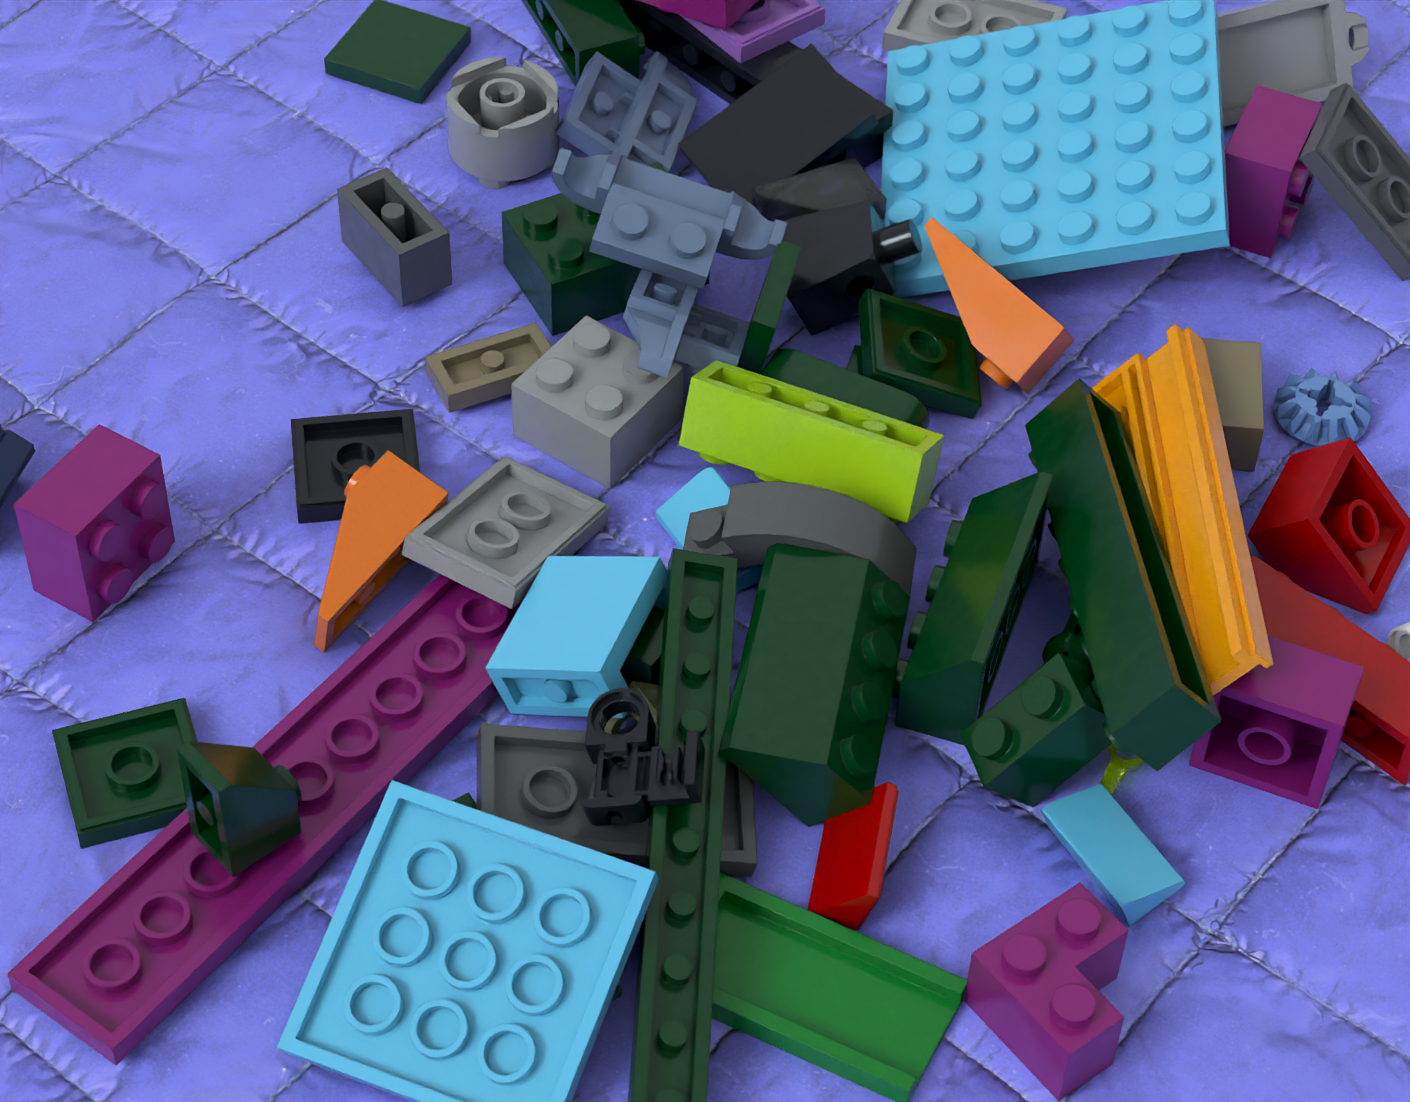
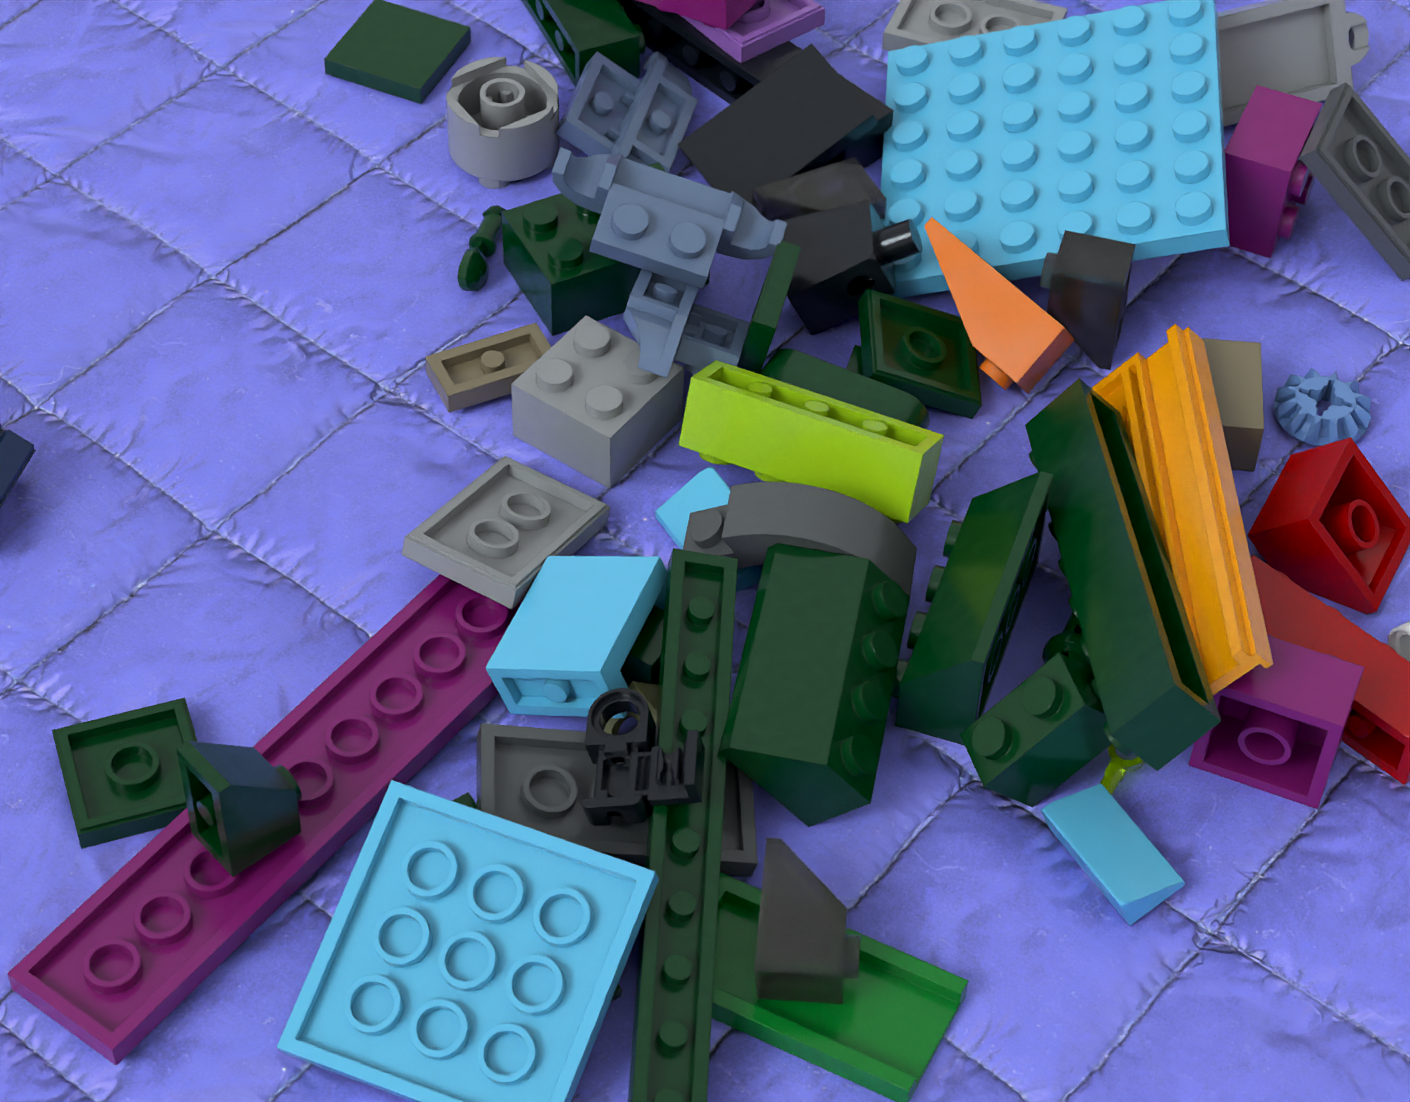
magenta brick [14,424,175,622] -> none
black tile [291,409,420,524] -> none
orange slope [314,450,449,652] -> none
dark grey brick [337,167,452,307] -> none
red slope [807,782,899,931] -> none
magenta brick [964,882,1129,1101] -> none
none -> dark green piece [457,205,506,291]
none -> clear smoke slope [754,838,861,1004]
none -> clear smoke slope [1040,230,1136,370]

